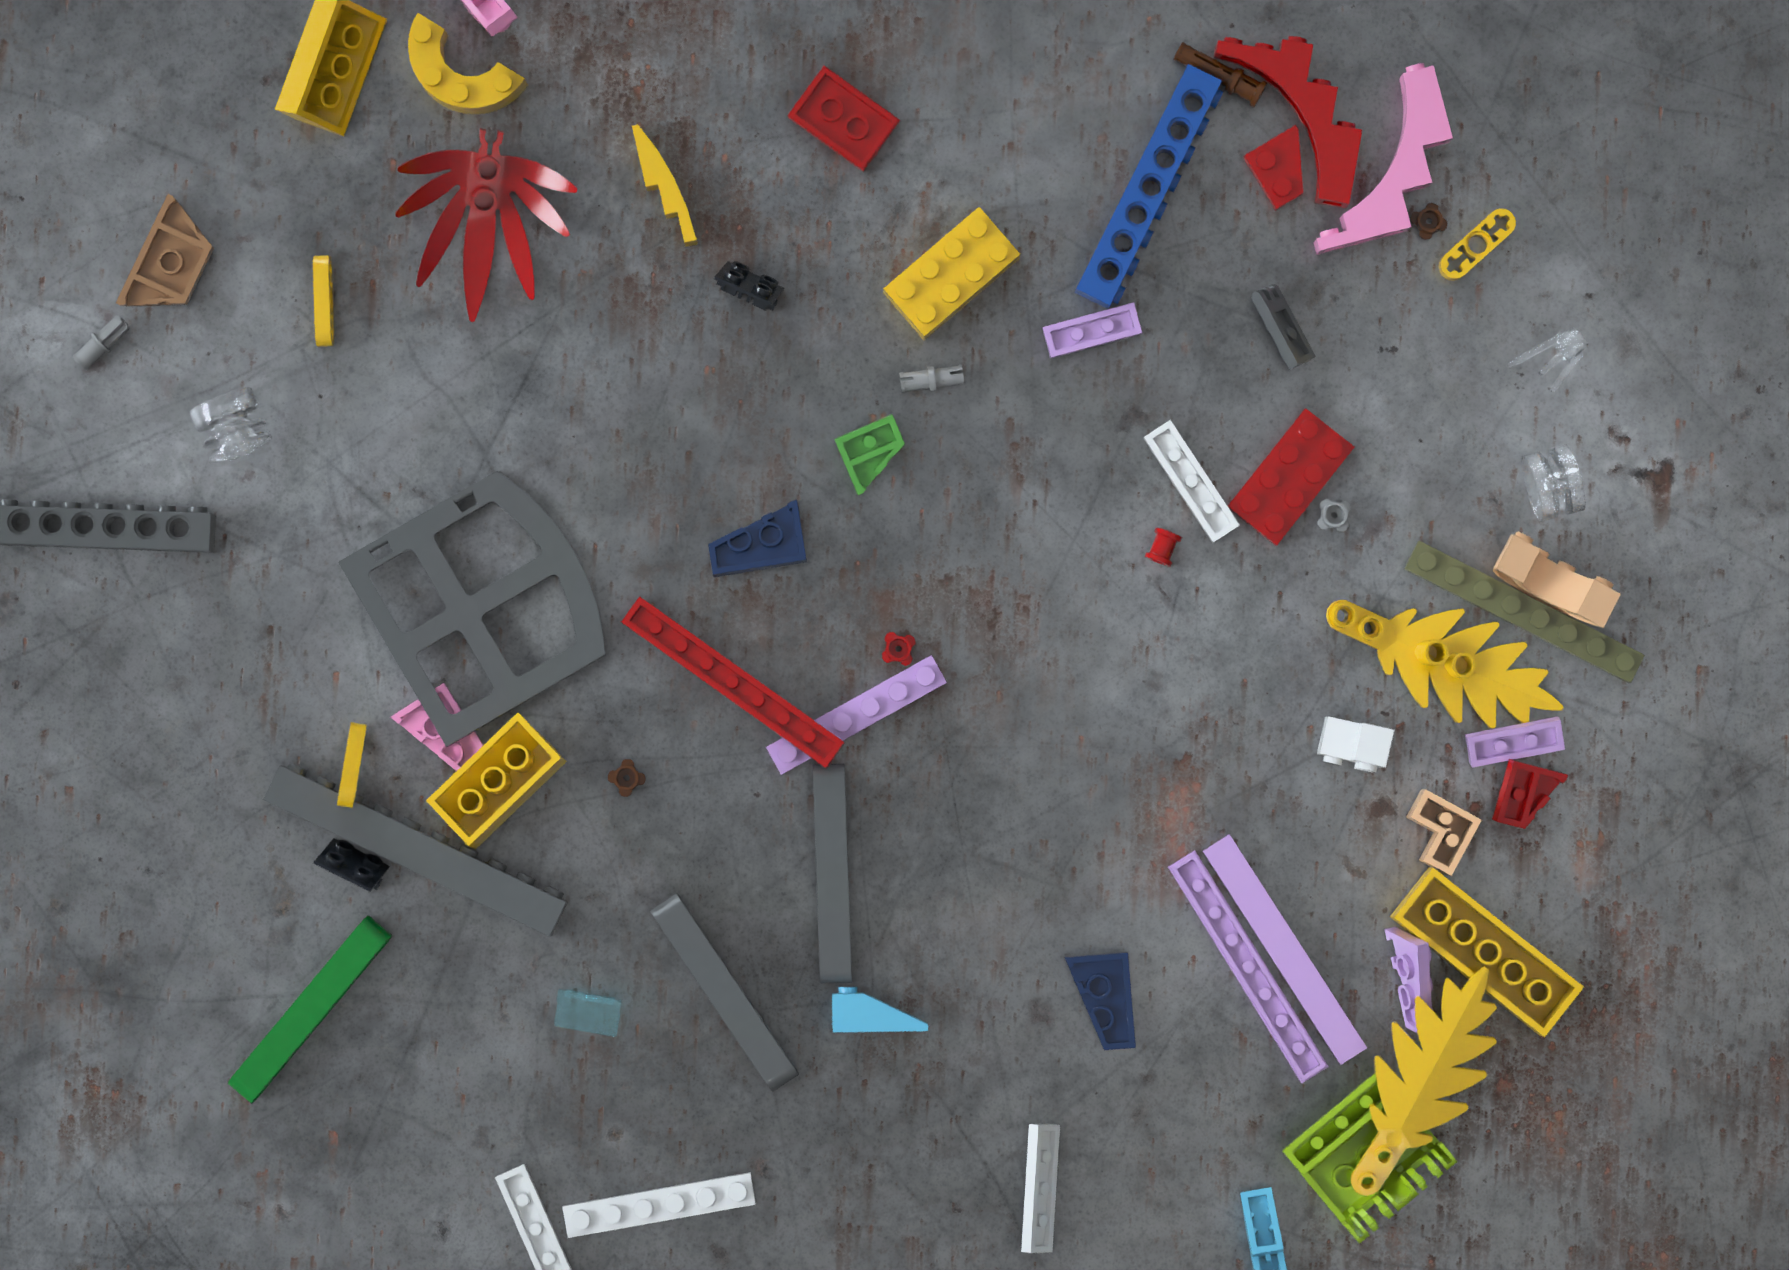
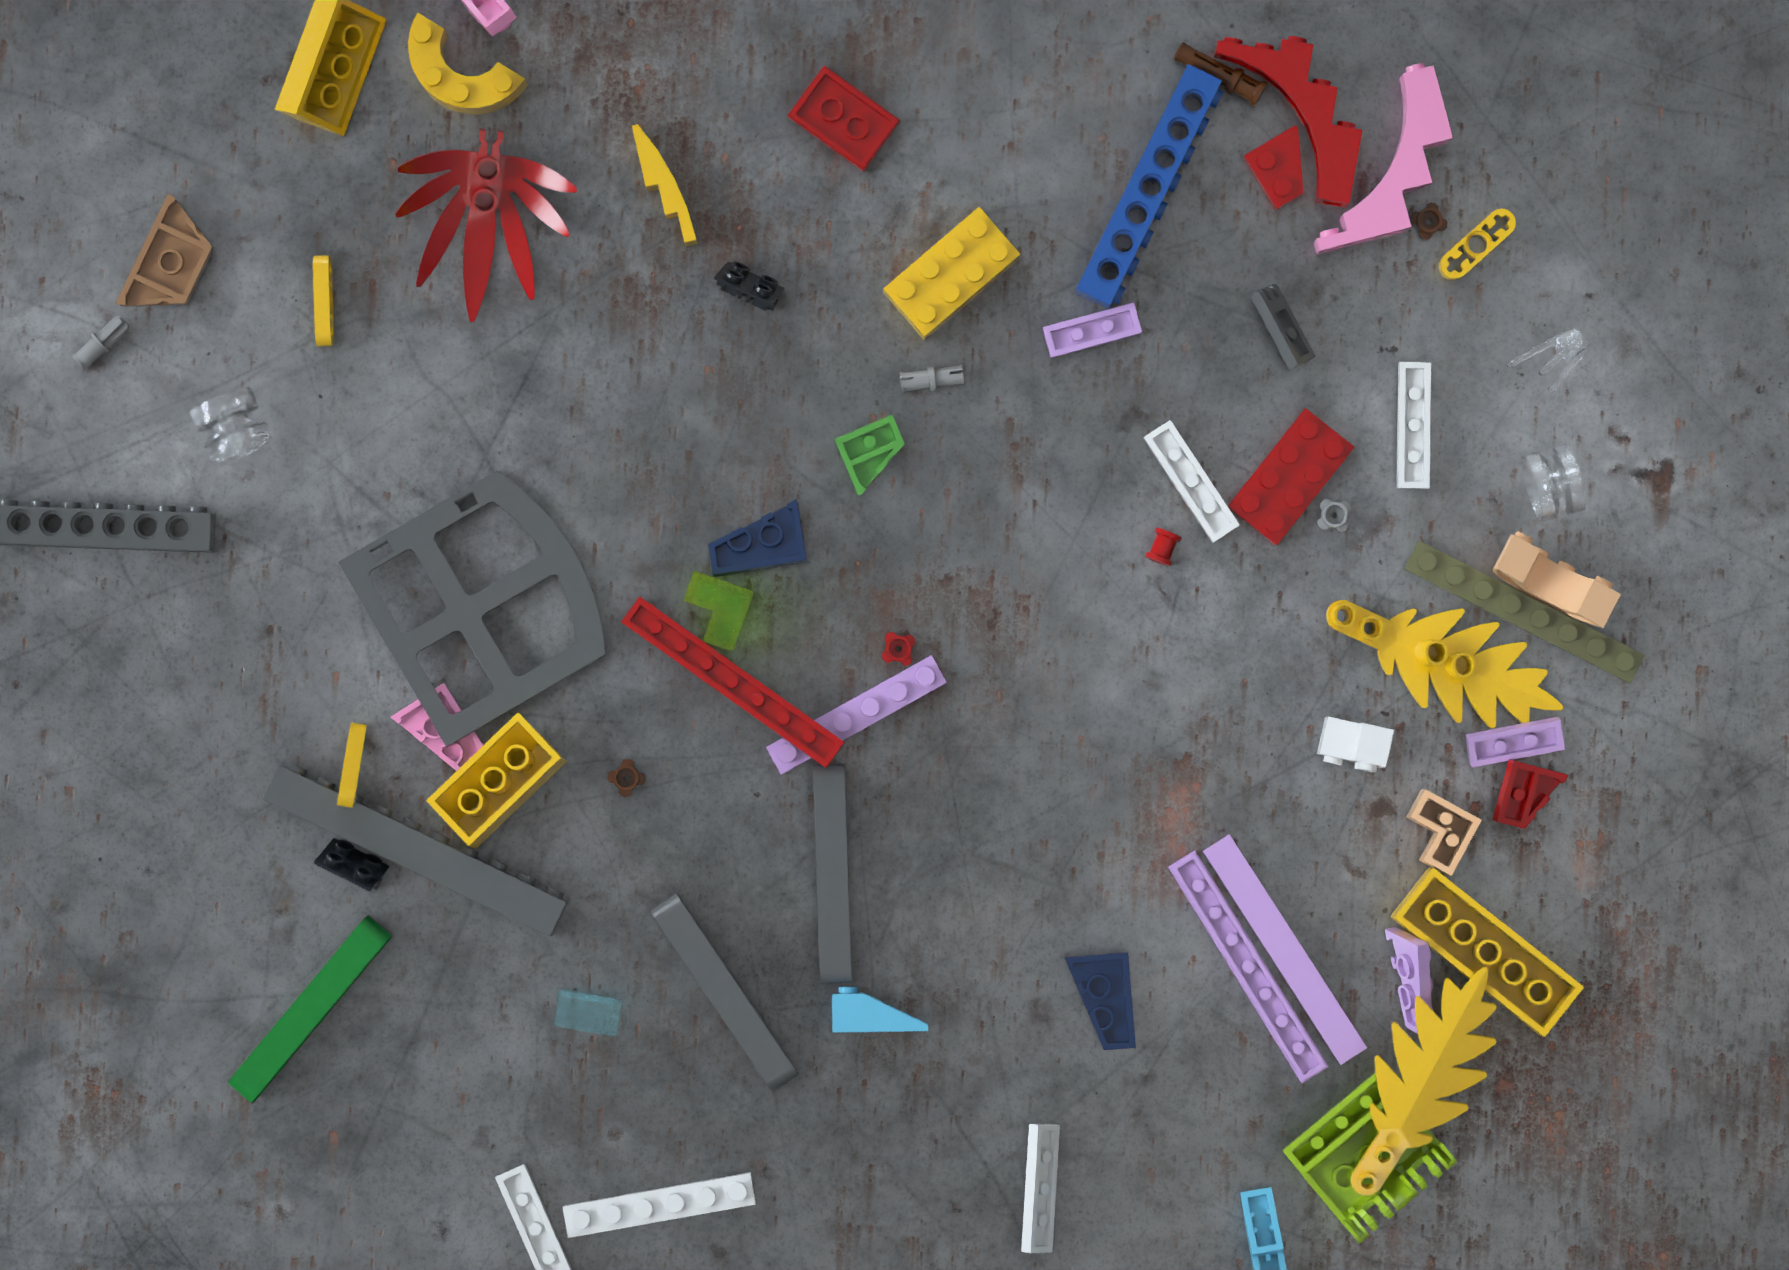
none -> clear neon green brick [683,571,755,653]
none -> white plate [1397,362,1431,489]

